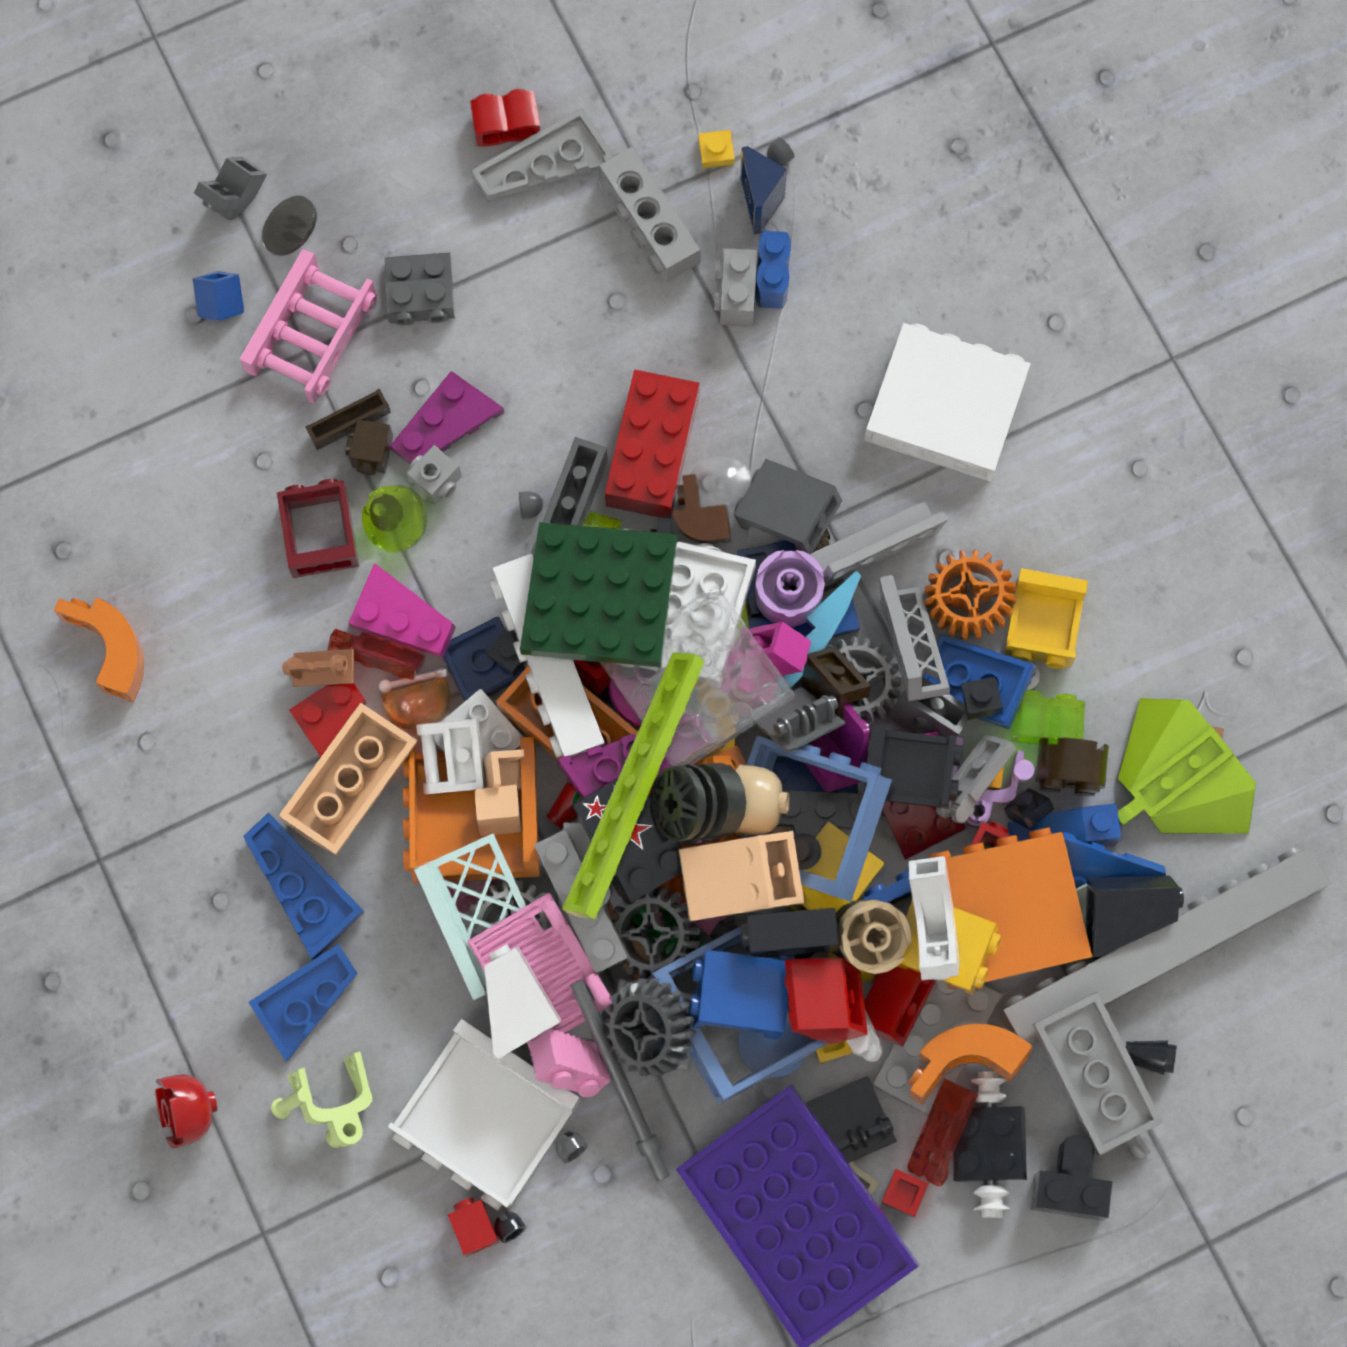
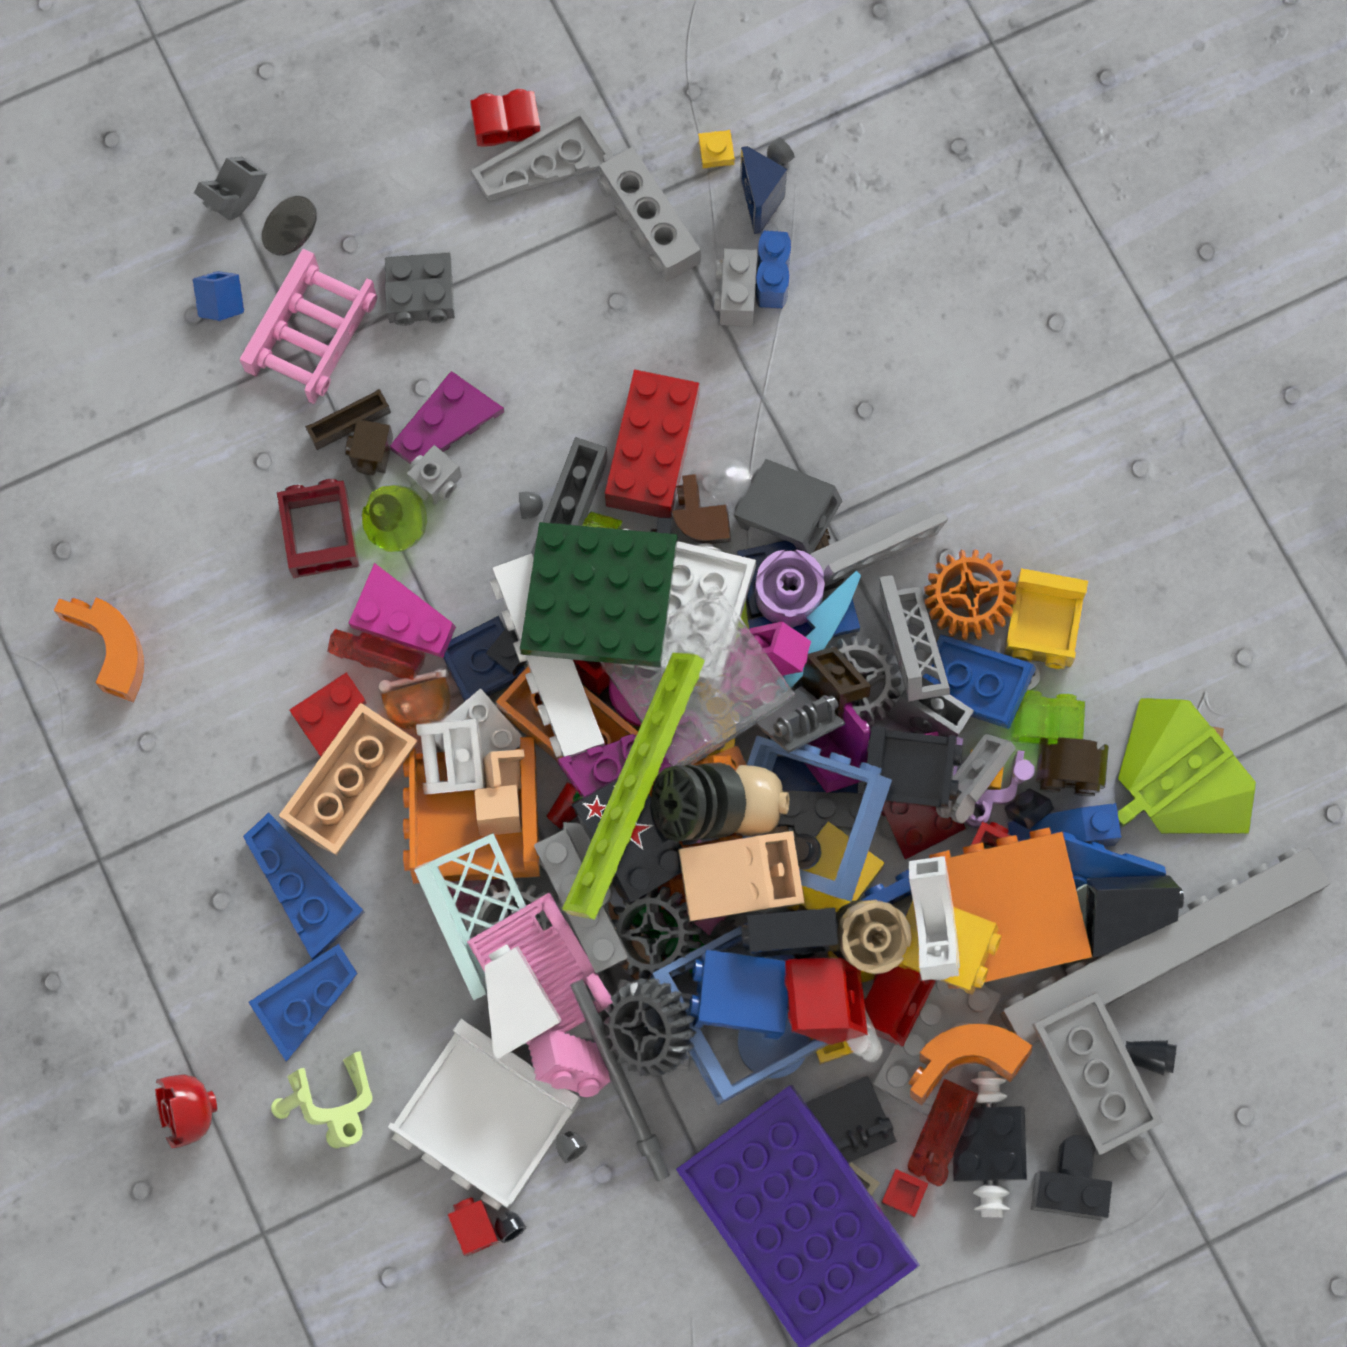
nougat hinge [282,649,354,687] -> none
white panel [864,323,1031,482] -> none
black plate [960,677,1003,720] -> none

